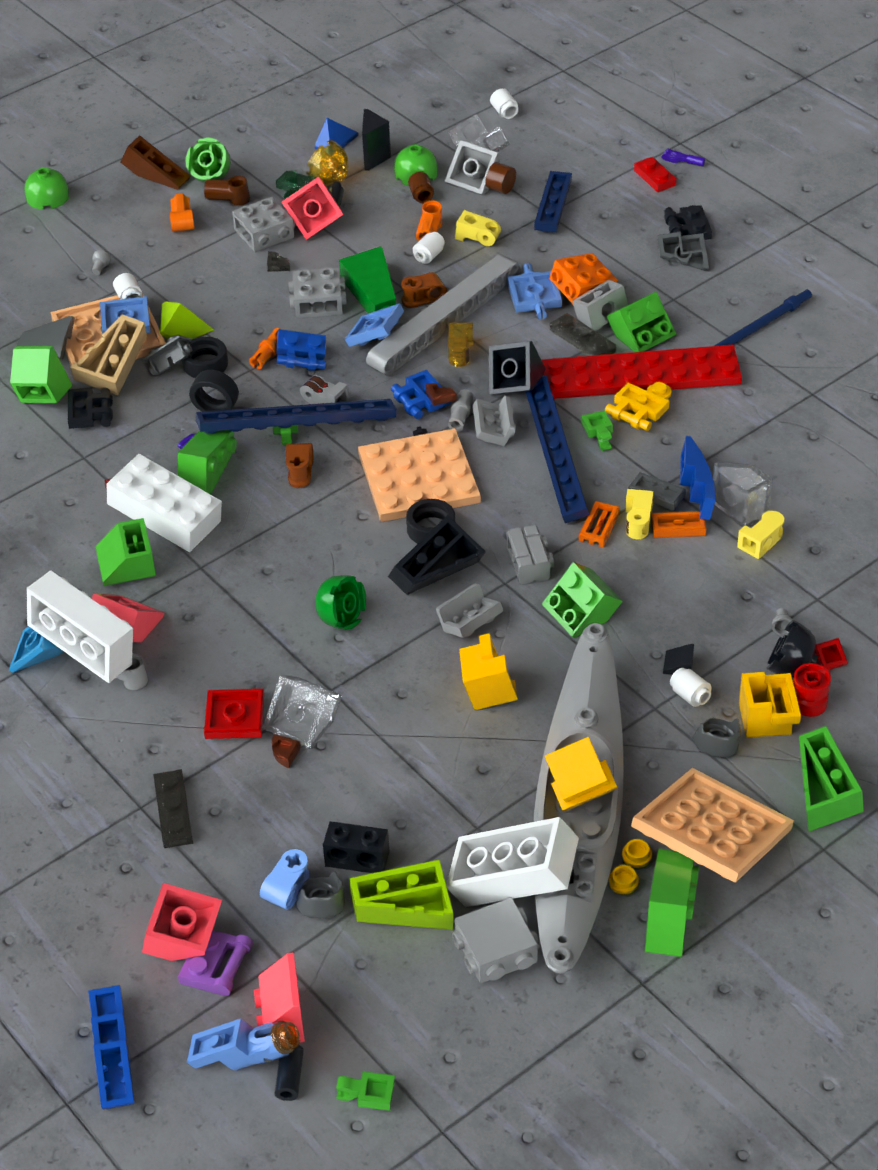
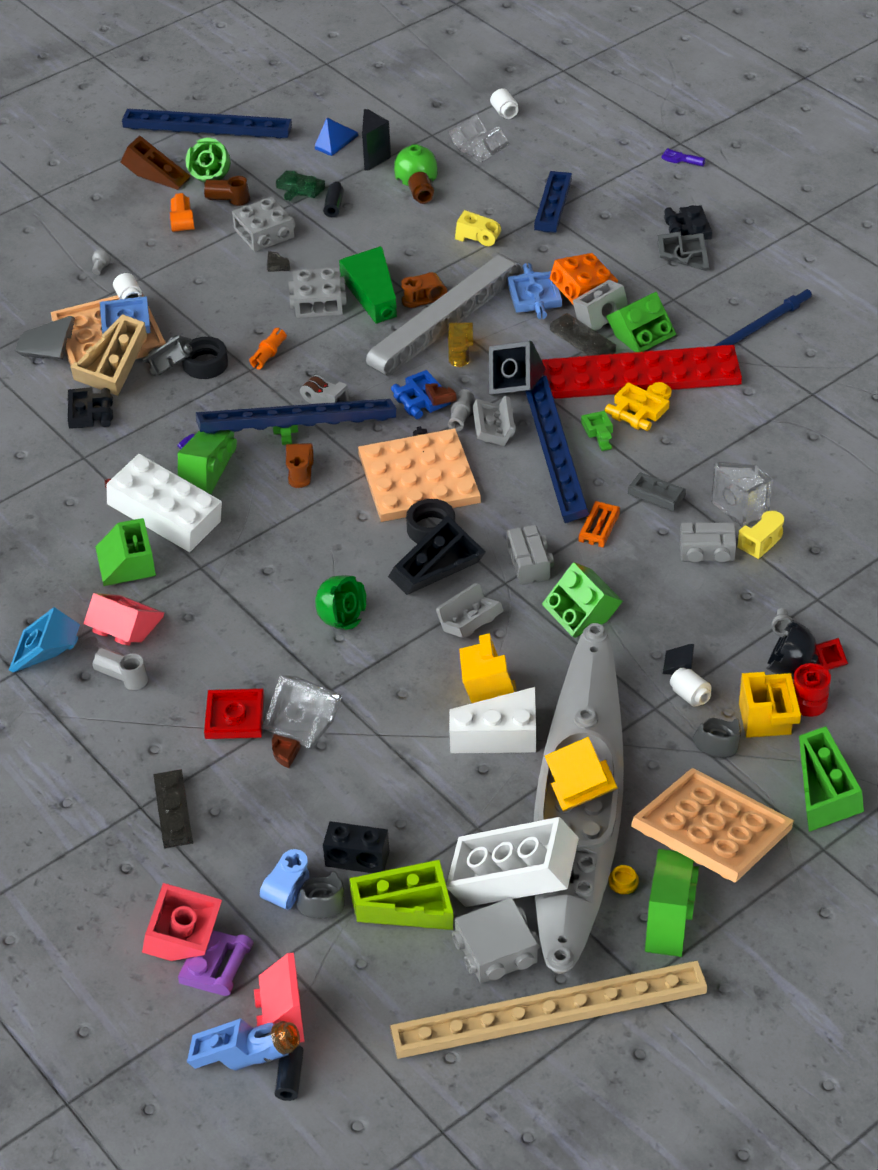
bright green slope [10,346,73,403] -> none
bright green cylinder [24,167,69,209] -> none
white brick [27,570,133,683] -> none
blue slope [88,985,135,1110] -> none
lime slope [160,301,214,340] -> none
black tyre [189,370,239,412] -> none
blue plate [276,329,326,371] -> none
coral slope [282,177,344,240] -> none
clear yellow cylinder [306,140,349,185] -> none
bright green plate [336,1071,395,1111] -> none
medium blue plate [345,303,404,347] -> none
white brick [413,232,445,264] -> none
orange piece [416,201,442,241] -> none
light grey slope [445,140,499,195] -> none
reddish brown piece [485,162,516,194] -> none
yellow plate [622,839,652,868] -> none
light yellow leg [626,489,653,539] -> none
red plate [634,157,677,192] -> none
orange tile [651,511,706,538] -> none
blue slope [680,436,716,520] -> none
none -> dark blue plate [122,109,292,138]
none -> tan plate [390,961,707,1059]
none -> white wedge [449,687,536,753]
none -> light grey brick [680,523,736,562]

